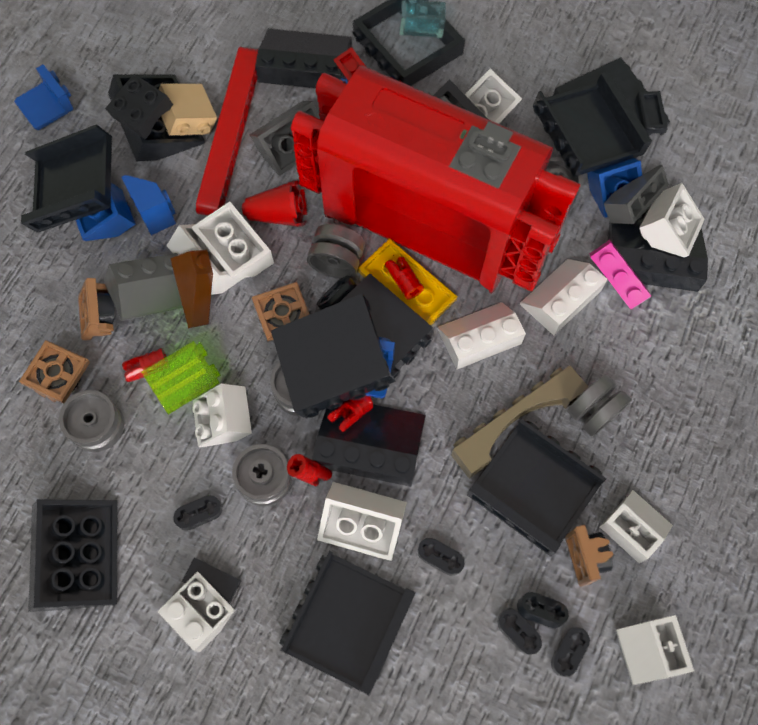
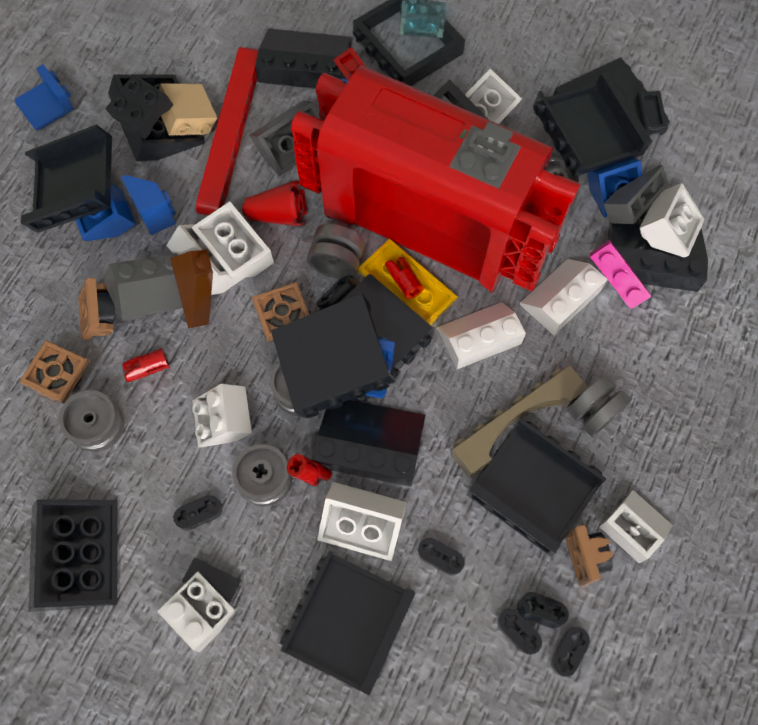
clear neon green brick [141,341,221,415] -> none
red hinge [327,396,373,432] -> none
white slope [616,615,694,685] -> none

